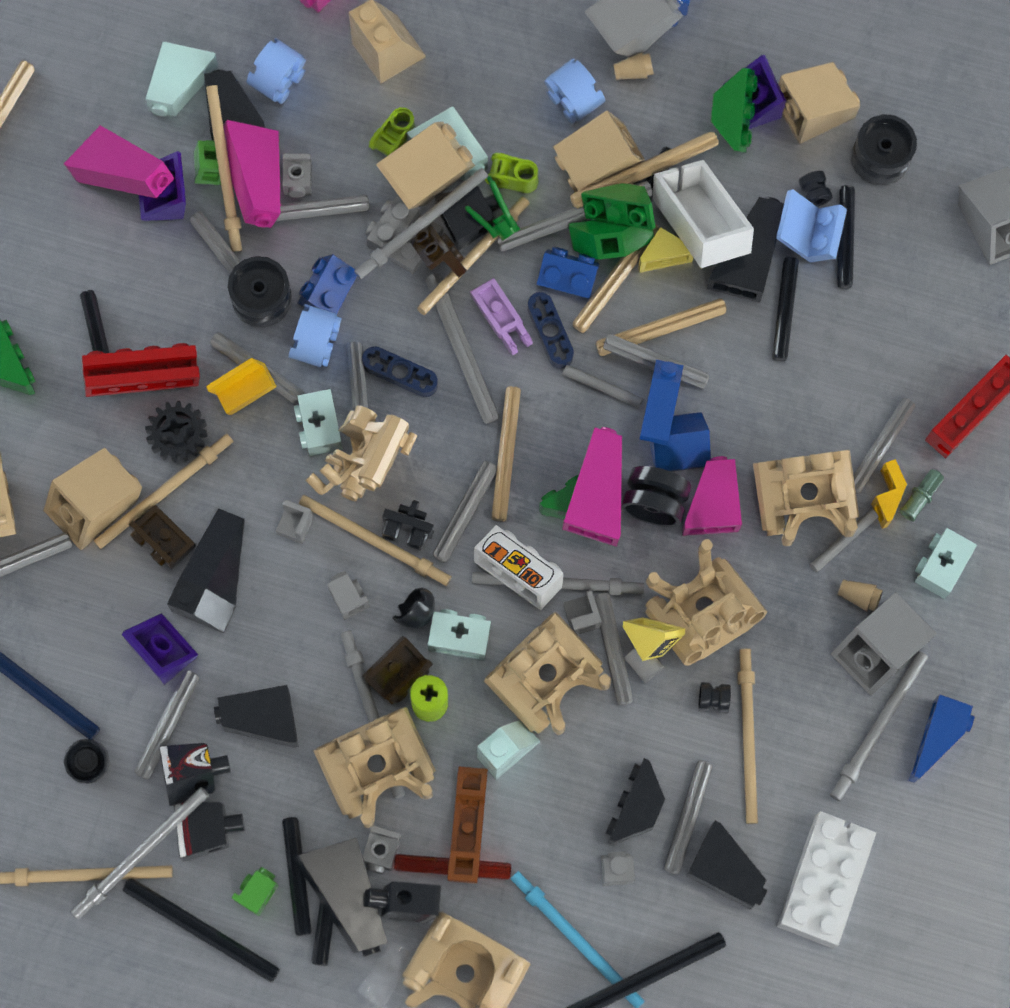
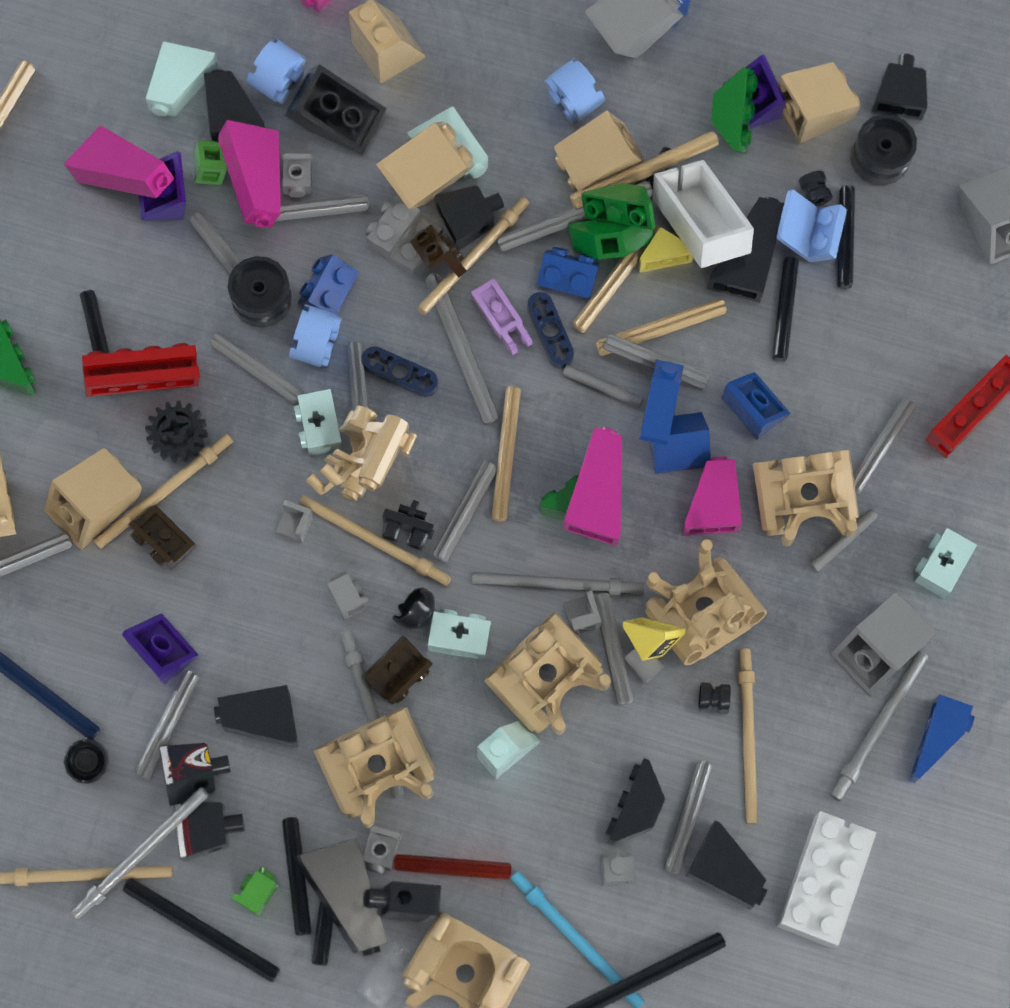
black wedge [167,508,245,633] -> none
tan bar [206,85,242,252] -> none
yellow panel [206,358,277,415] -> none
light grey bar [354,168,488,279] -> none
lime piece [368,107,415,156] -> none
lime piece [410,675,448,722] -> none
dark orange slope [447,766,488,884] -> none
green plant [465,176,520,241] -> none
brick [474,525,563,610] -> none
lime piece [485,153,538,193] -> none
tan cone [613,52,654,80] -> none
black wheel [621,466,692,527] -> none
tan cone [838,579,883,612] -> none
yellow slope [871,459,907,529] -> none
sand green axle [899,469,944,522] -> none
none -> black slope [285,64,387,155]
none -> blue slope [722,372,791,440]
none -> black torso [871,54,928,121]

